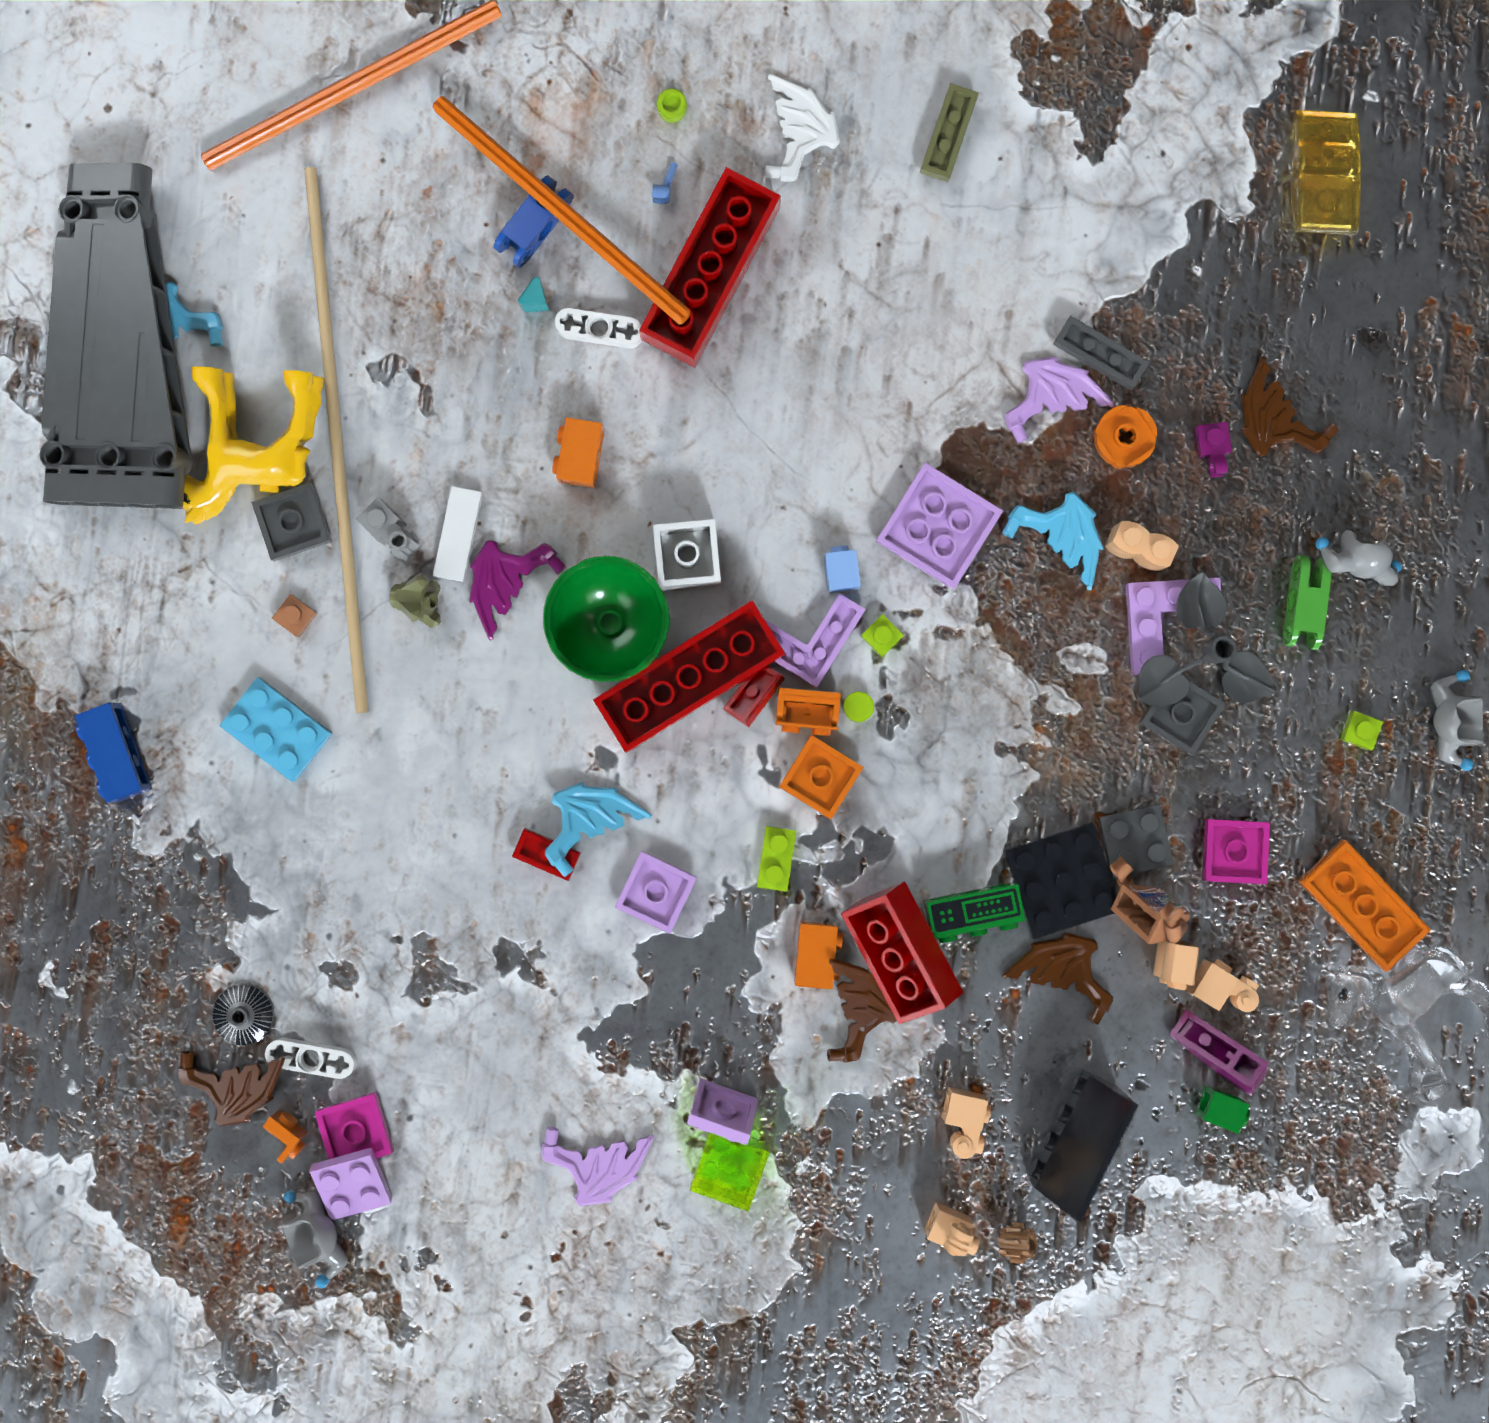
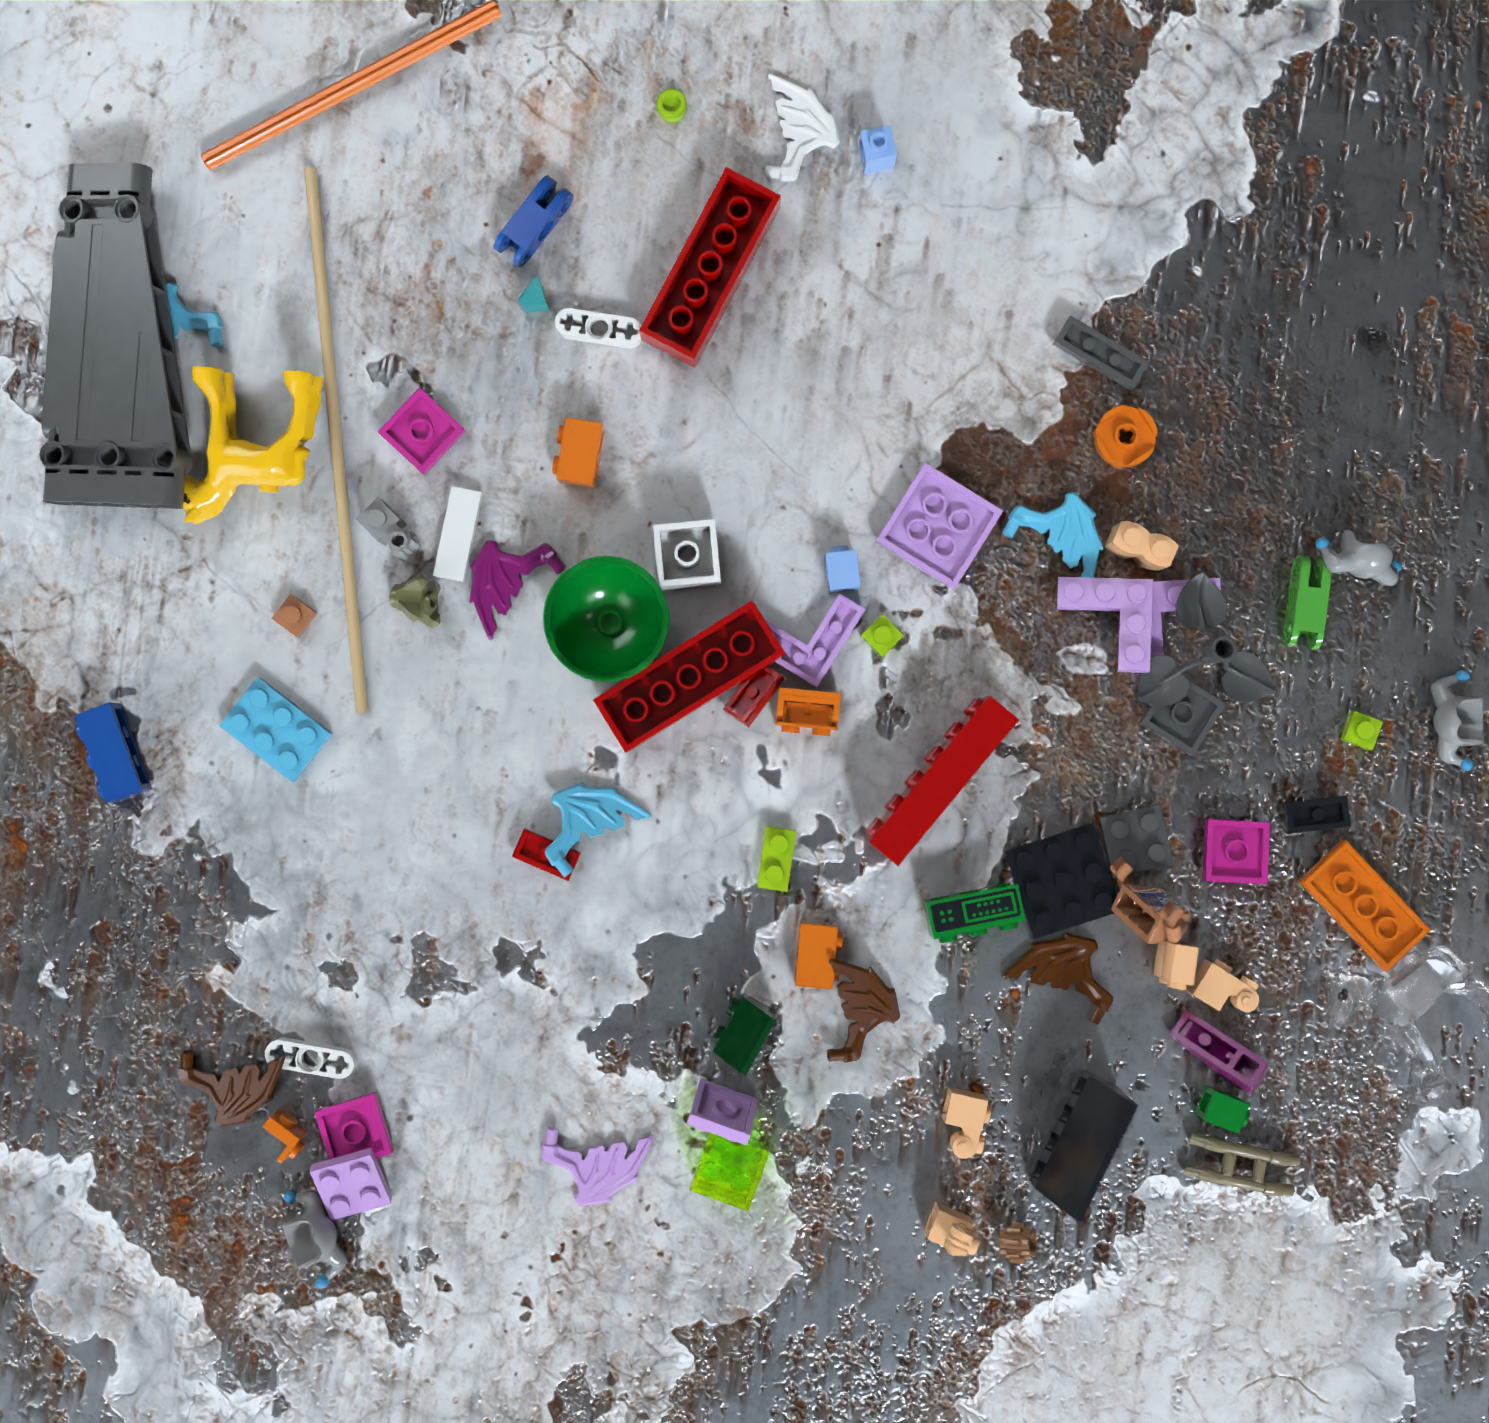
dish [212,984,275,1046] -> none
dark grey plate [251,482,332,562] -> none
orange axle [432,96,691,325] -> none
lavender plate [615,851,697,934] -> none
medium blue hand [652,162,678,204] -> none
orange plate [779,735,864,820] -> none
red brick [840,881,964,1024] -> none
lime tile [843,691,874,722] -> none
olive plate [920,83,979,183] -> none
lavender animal [1004,357,1116,444] -> none
magenta plate [1194,422,1232,478] -> none
reddish brown animal [1241,356,1339,456] -> none
clear yellow slope [1290,110,1361,235] -> none
none -> dark pink plate [378,387,466,476]
none -> dark green slope [711,993,776,1076]
none -> light blue brick [858,125,897,174]
none -> red brick [865,696,1019,866]
none -> lavender plate [1057,577,1153,673]
none -> dark tan piece [1184,1132,1301,1197]
none -> black plate [1282,795,1351,834]

